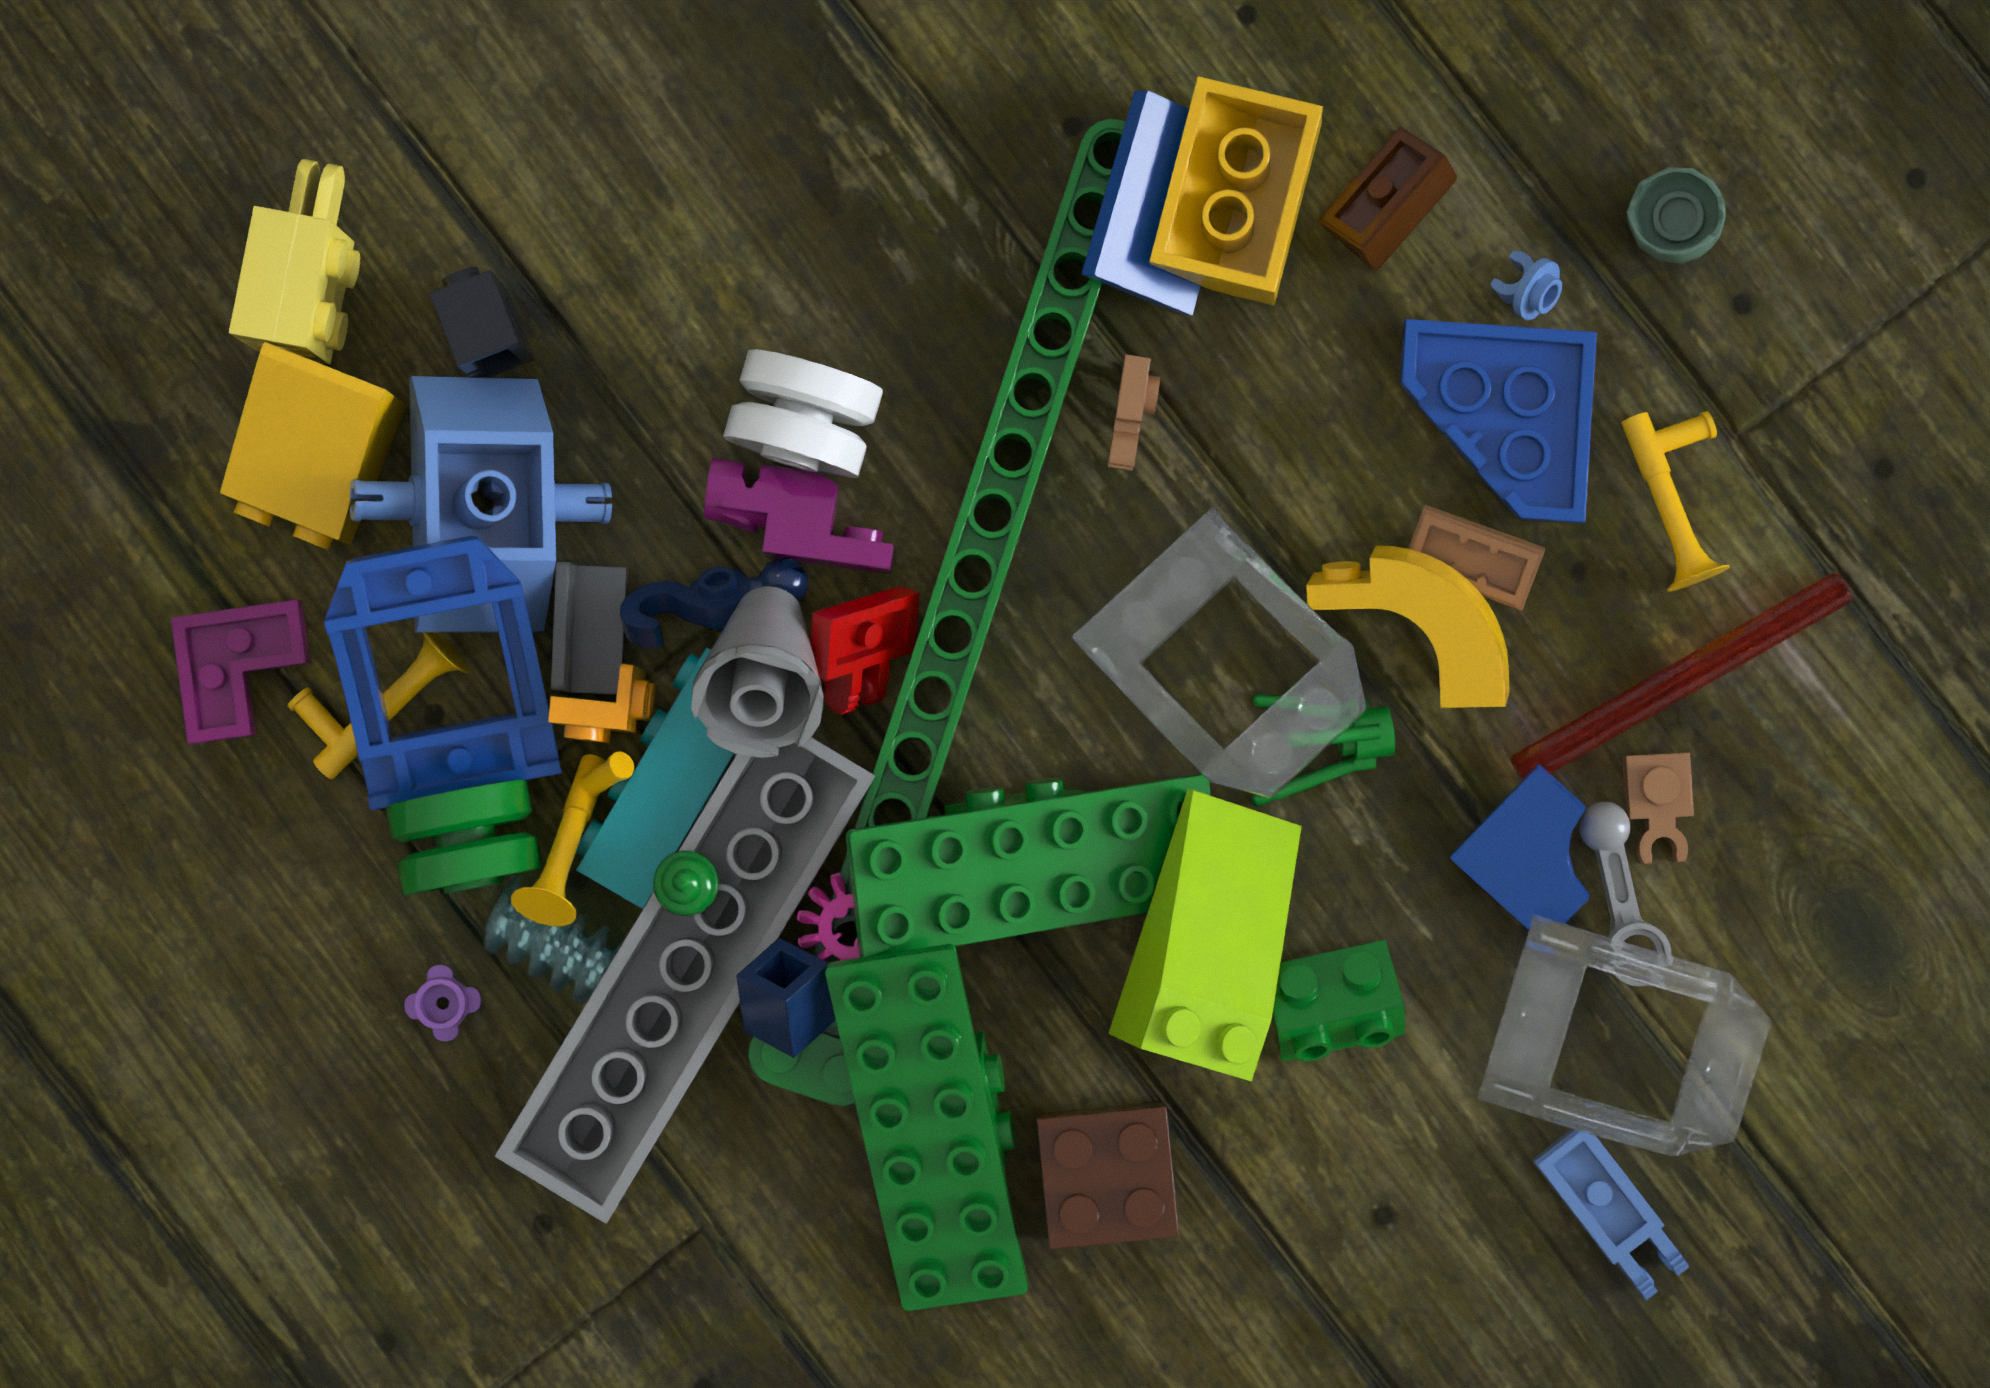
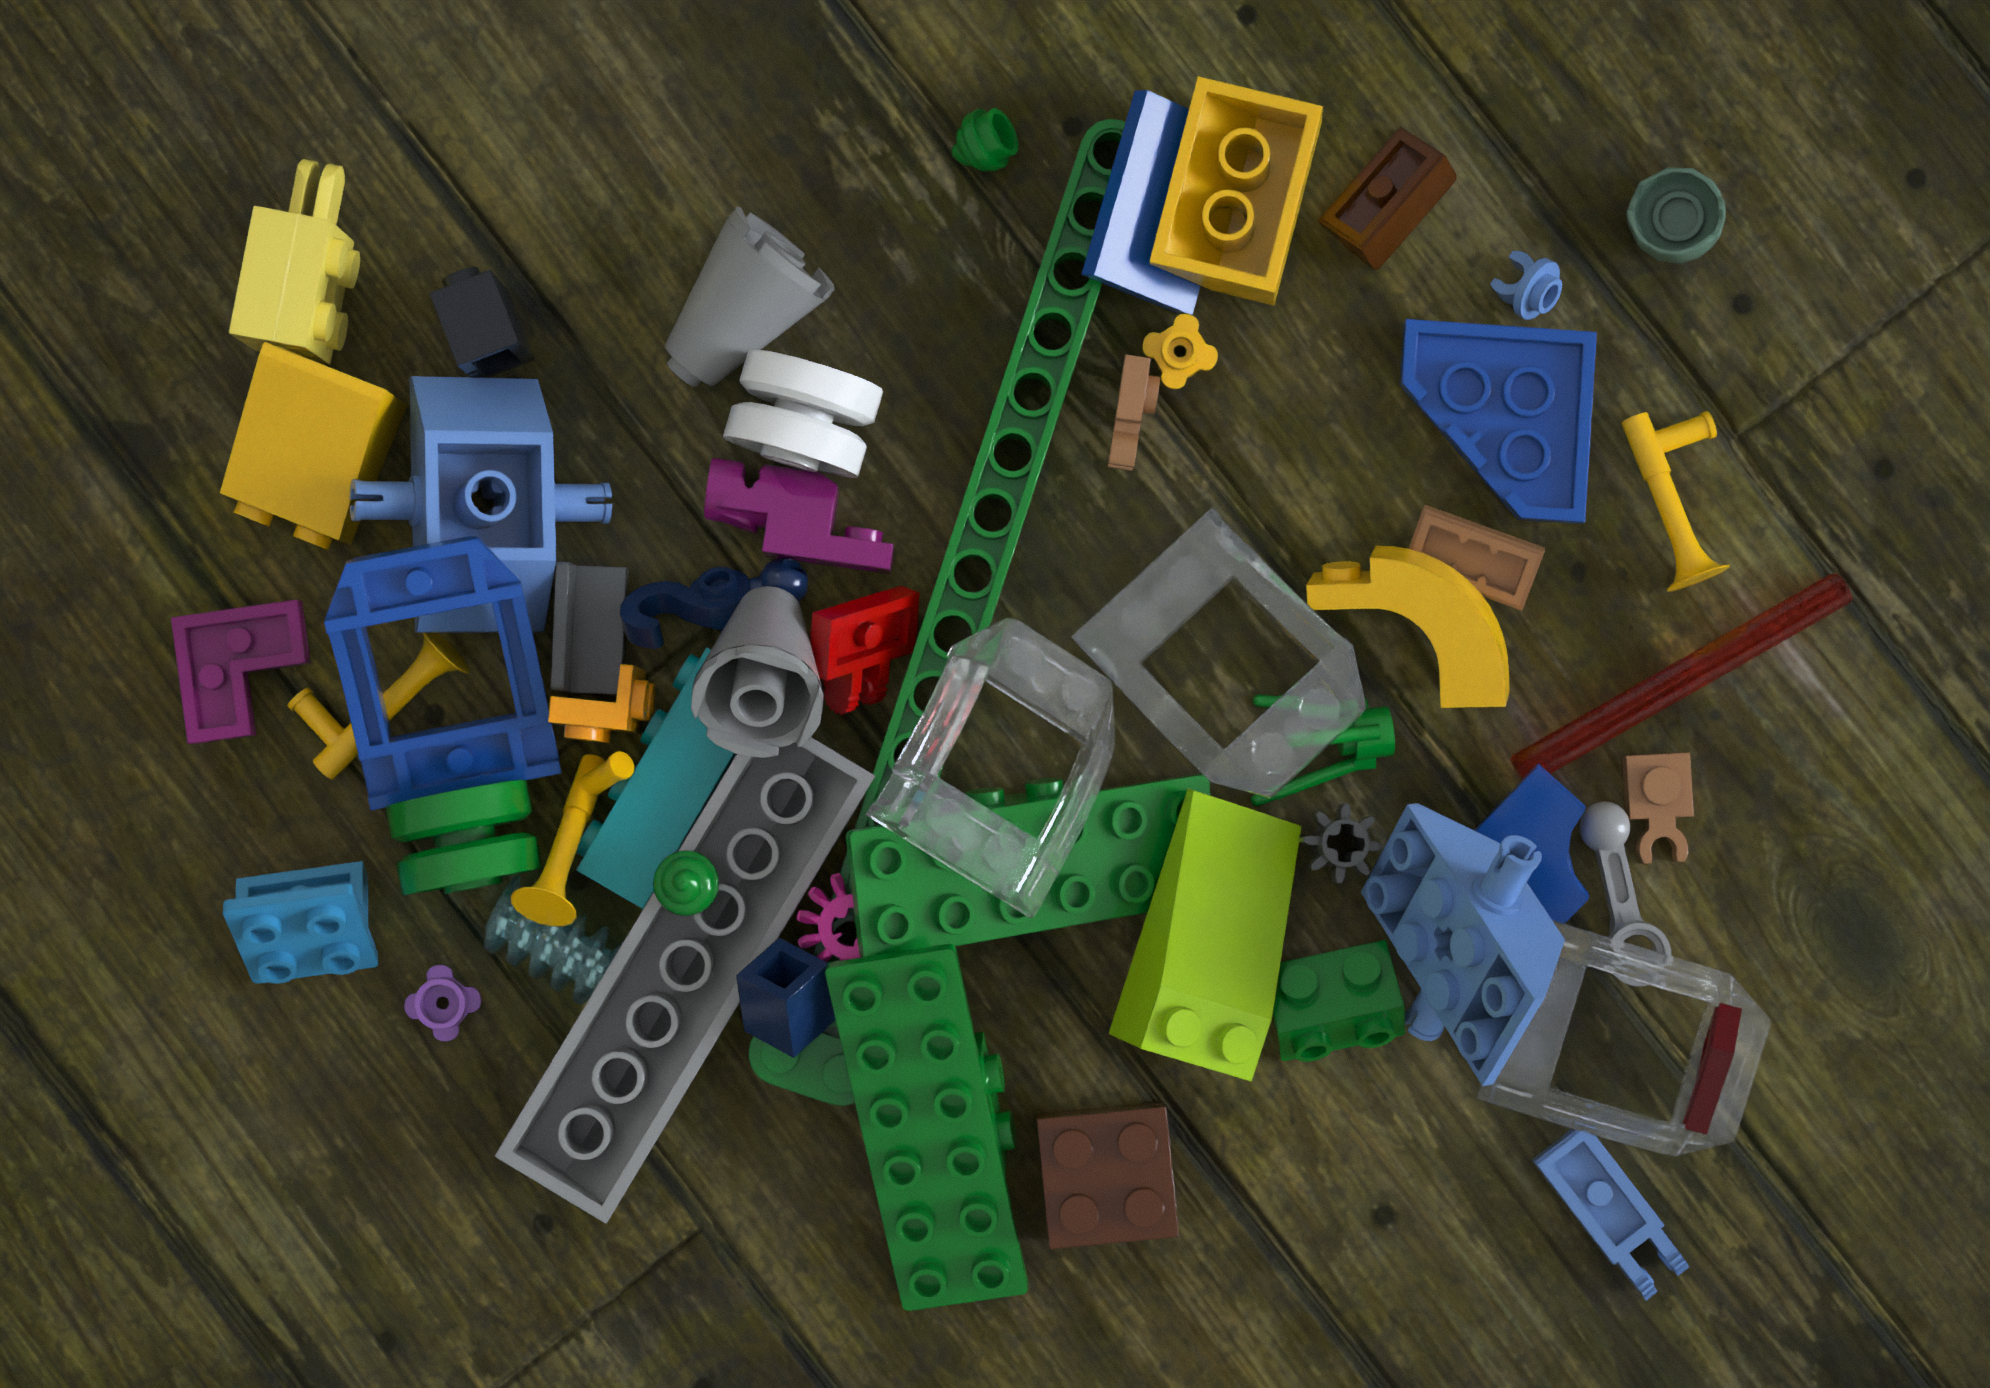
none -> dark azure bracket [223,861,378,984]
none -> light grey cone [665,206,835,387]
none -> clear wedge [866,618,1115,918]
none -> green plate [951,108,1018,172]
none -> yellow plate [1142,314,1218,389]
none -> dark grey gear [1299,803,1383,883]
none -> medium blue slope [1361,803,1565,1086]
none -> dark red tile [1682,1003,1742,1135]

